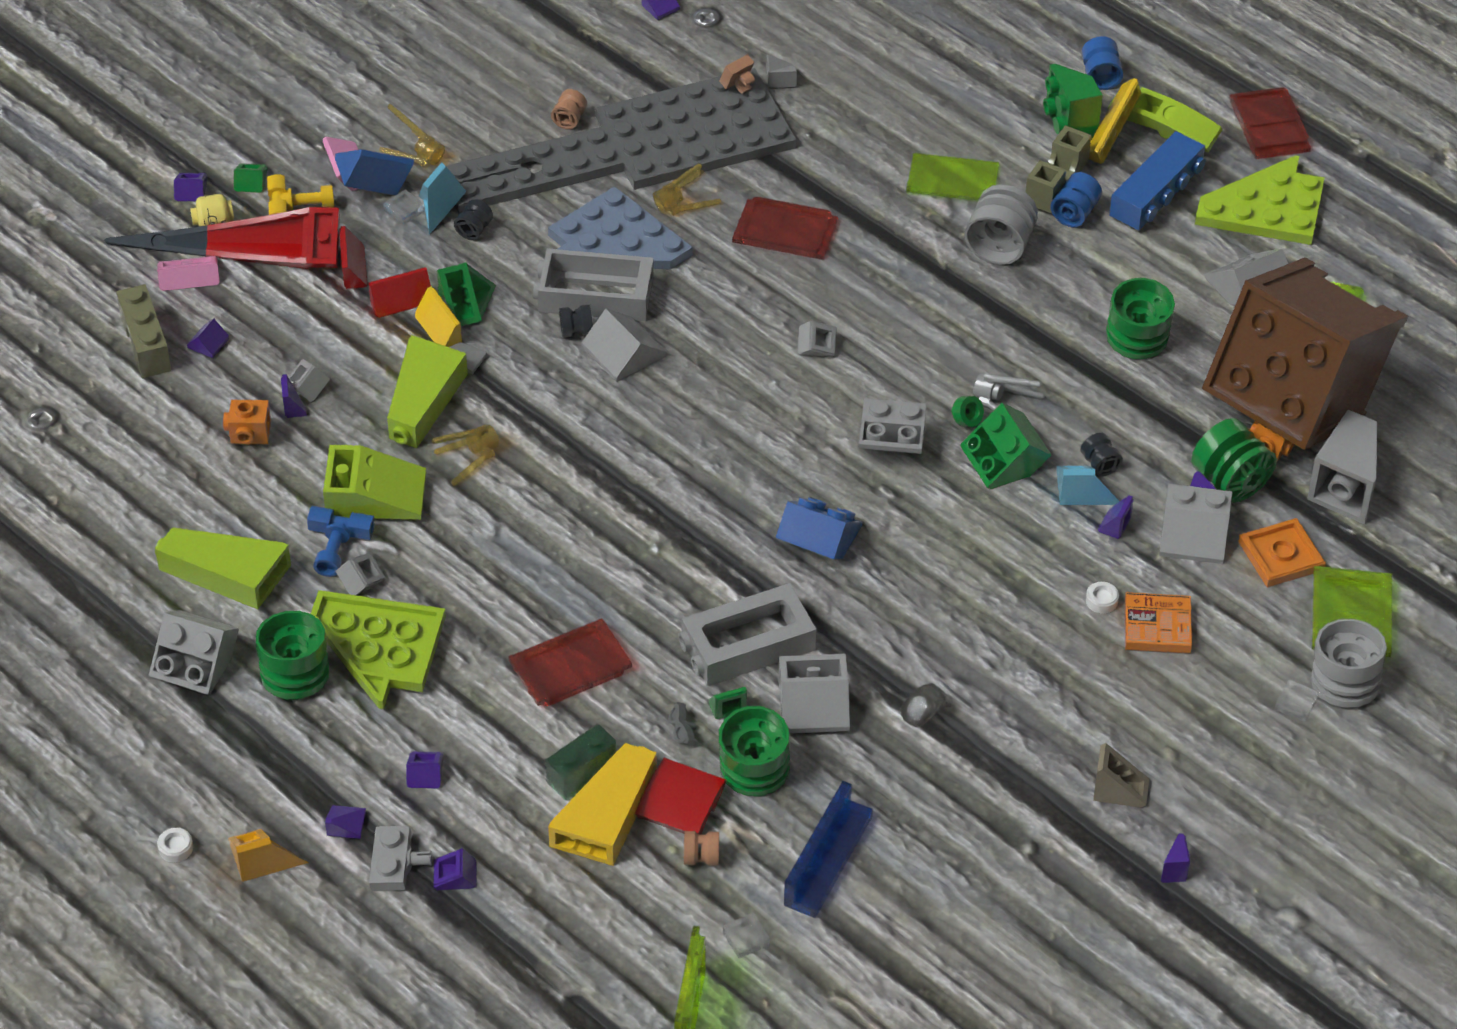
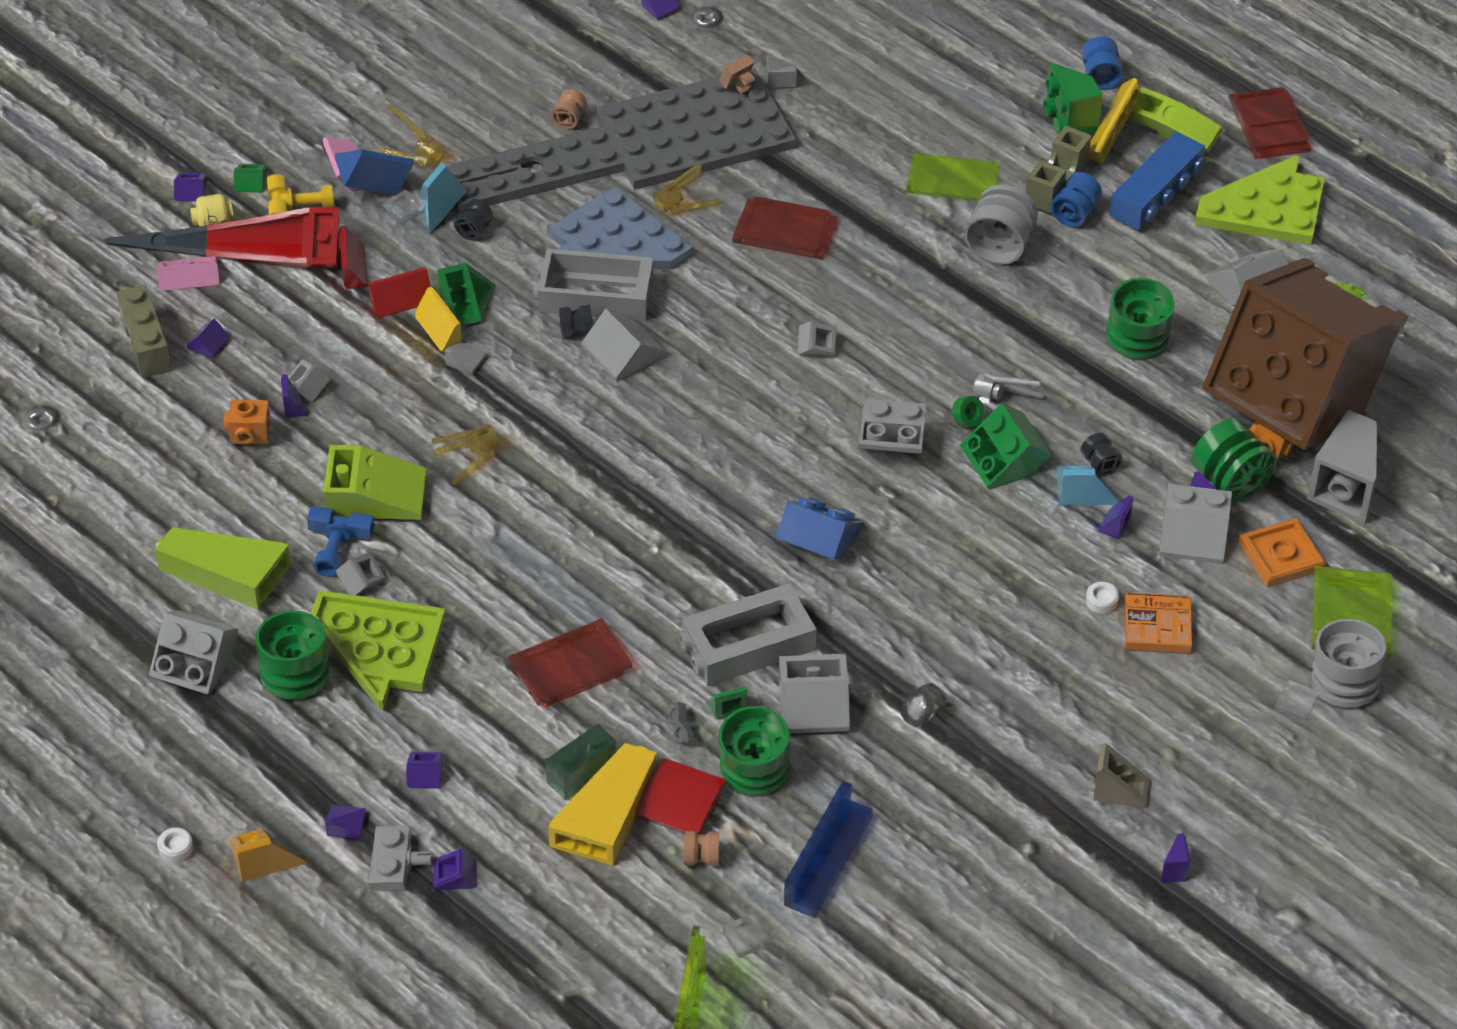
lime slope [387,335,468,448] -> none

